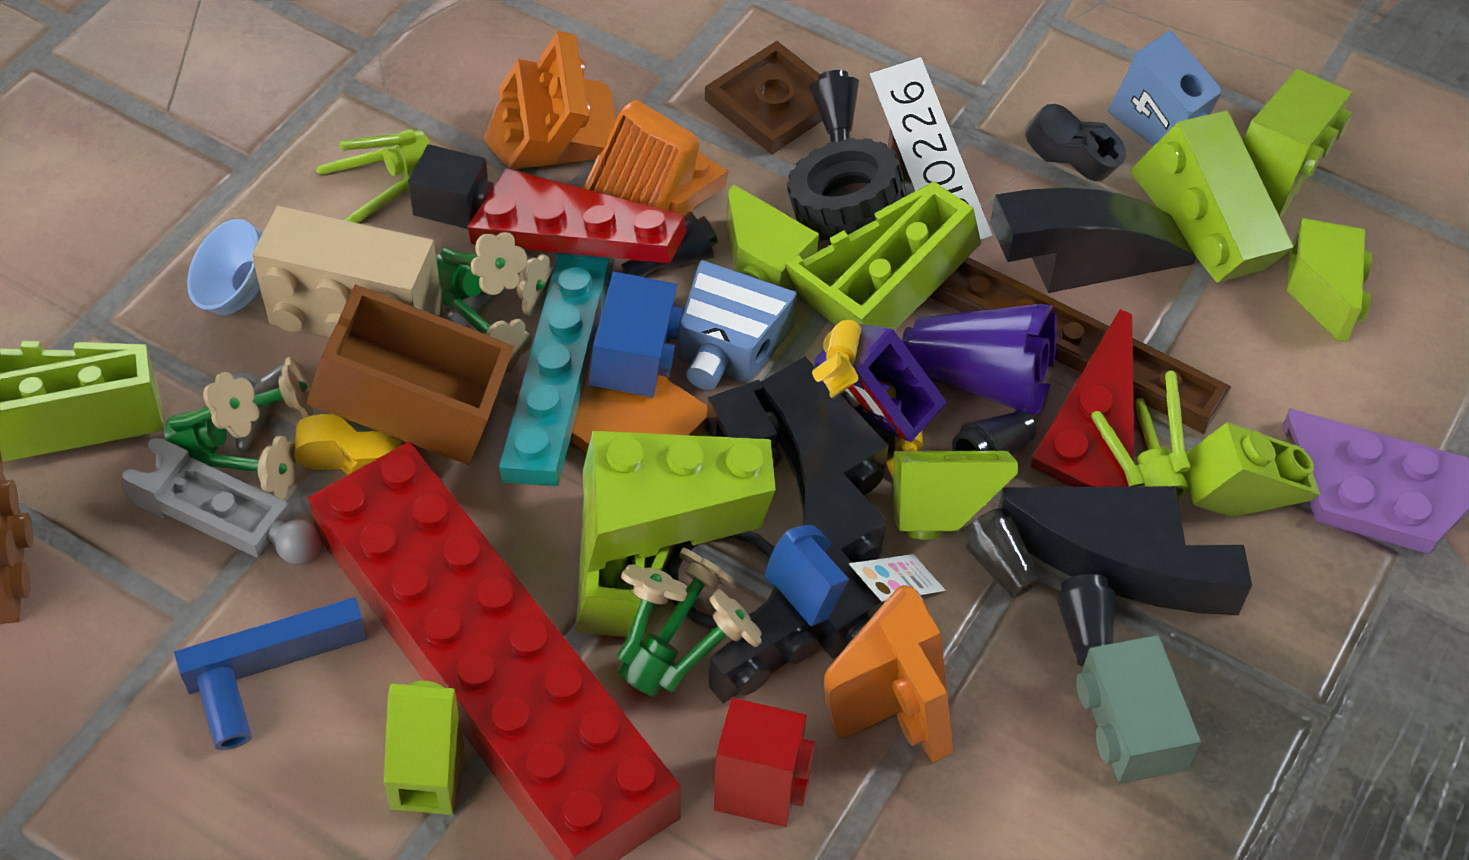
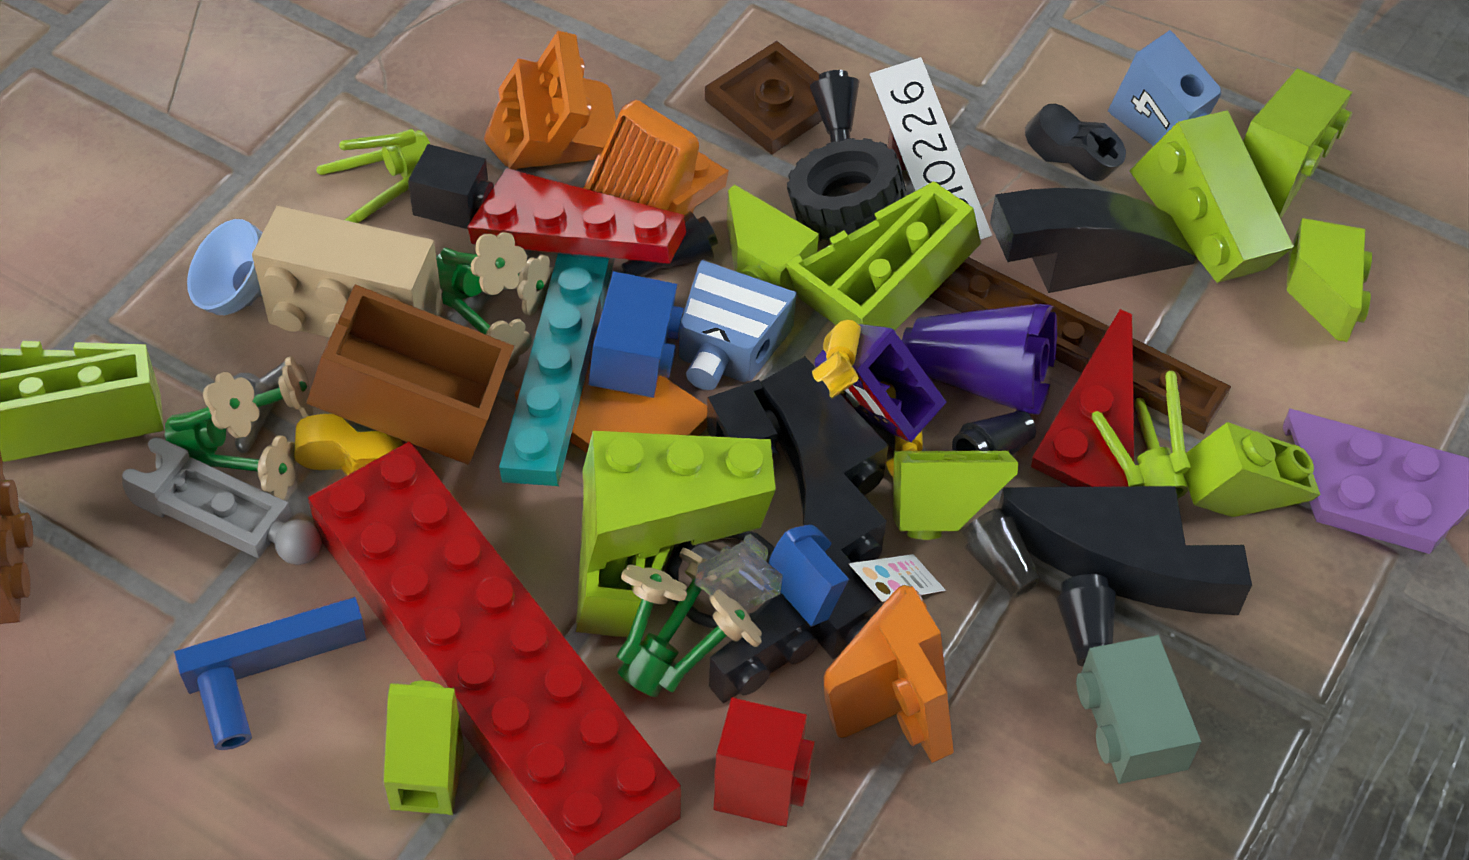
none -> clear tile [695,534,783,611]

